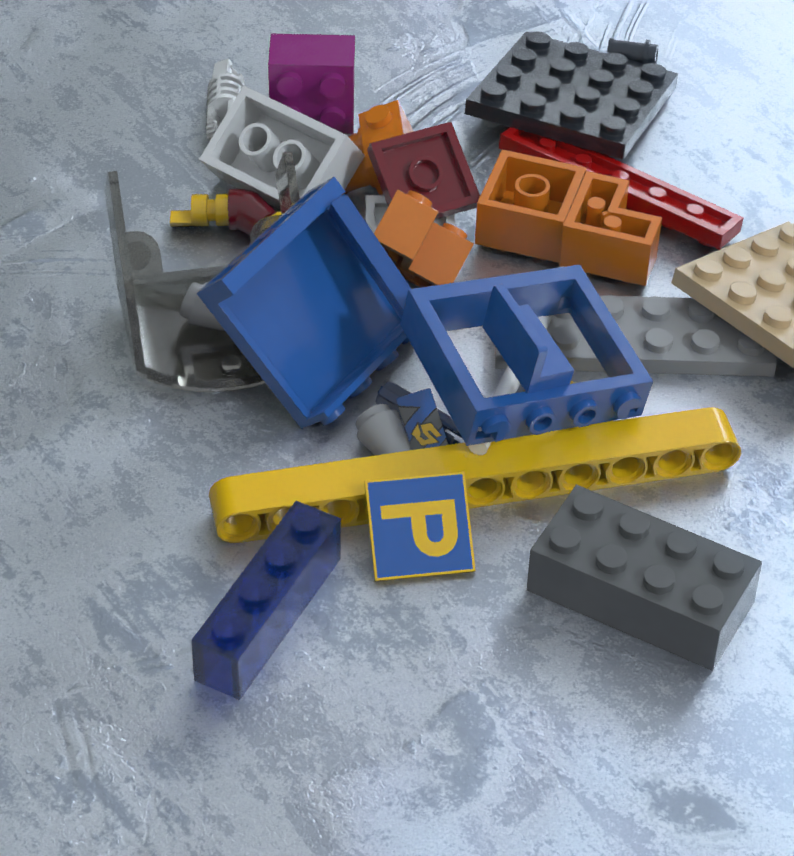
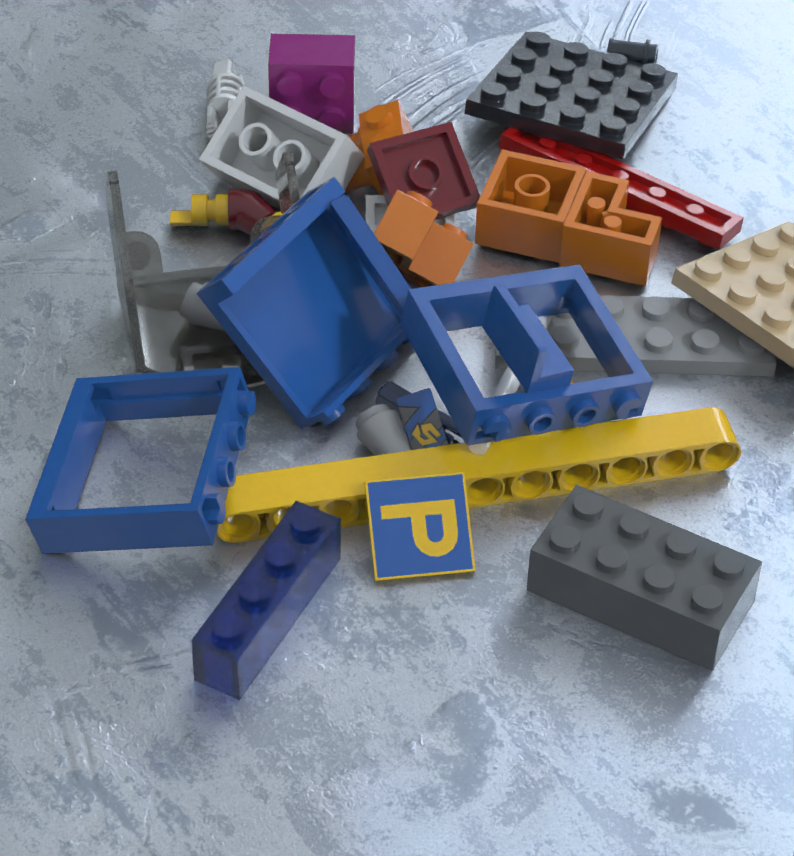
none -> blue window [25,367,256,554]

